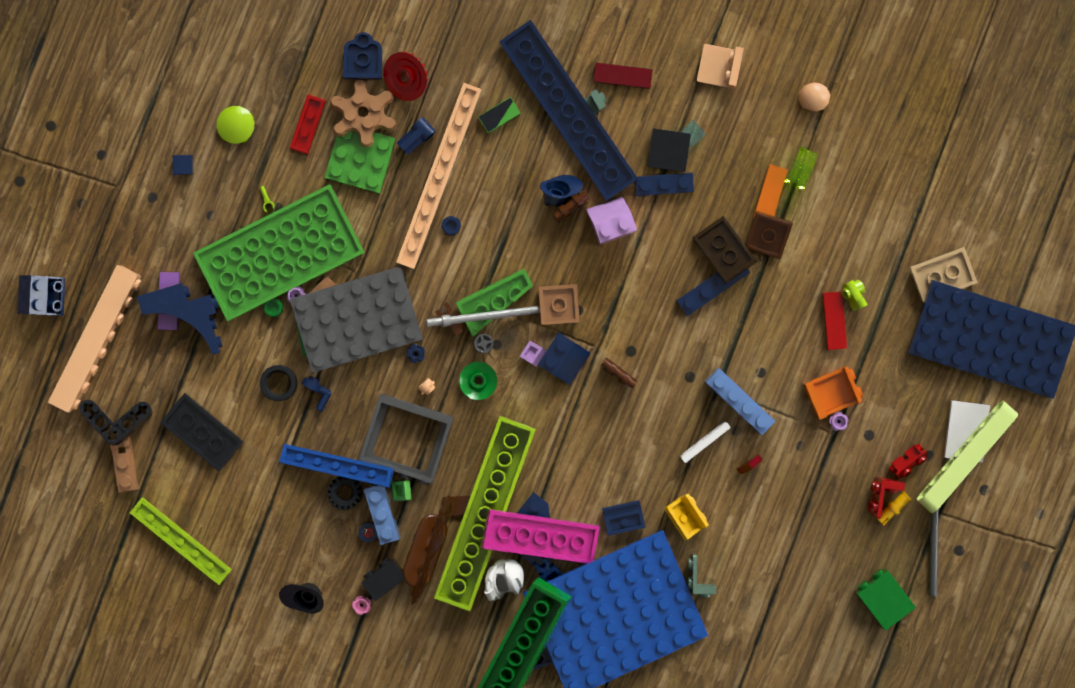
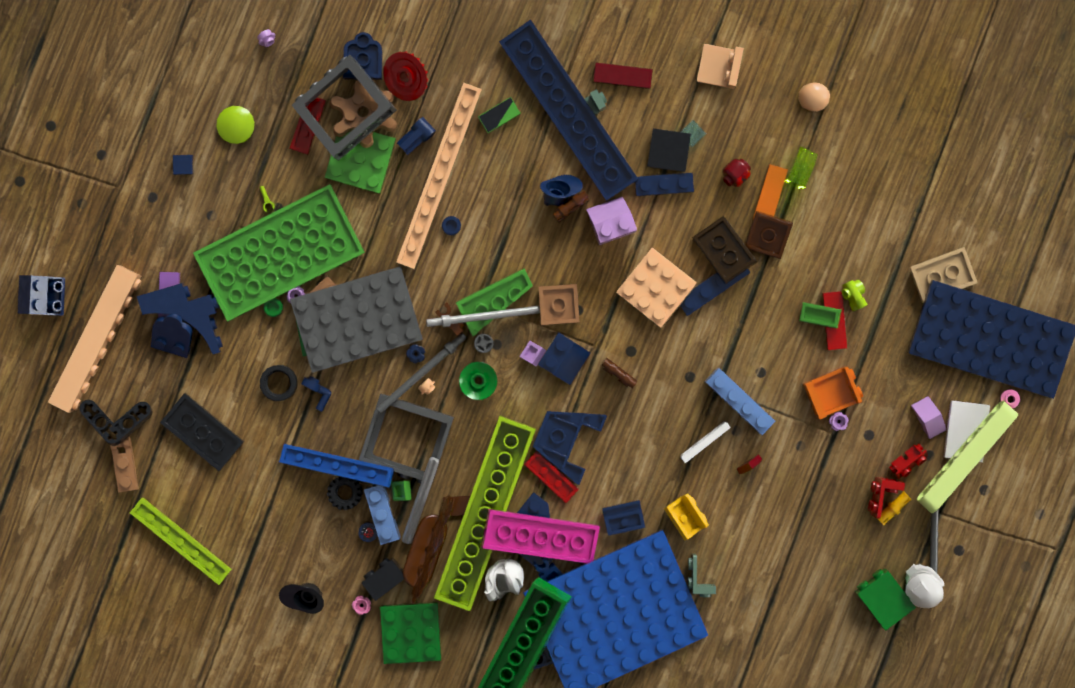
none -> dark blue plate [151,314,192,358]
none -> lavender plate [257,29,275,47]
none -> dark grey piece [292,55,397,160]
none -> dark grey bar [376,333,467,414]
none -> green plate [380,602,441,664]
none -> light grey axle [402,457,439,544]
none -> red tile [524,450,579,503]
none -> dark blue wing [533,411,607,485]
none -> light nougat plate [616,248,697,328]
none -> dark red head [722,159,751,187]
none -> bright green tile [799,302,842,328]
none -> white helmet [905,564,944,608]
none -> lavender slope [911,396,946,439]
none -> bright pink plate [1000,389,1020,408]

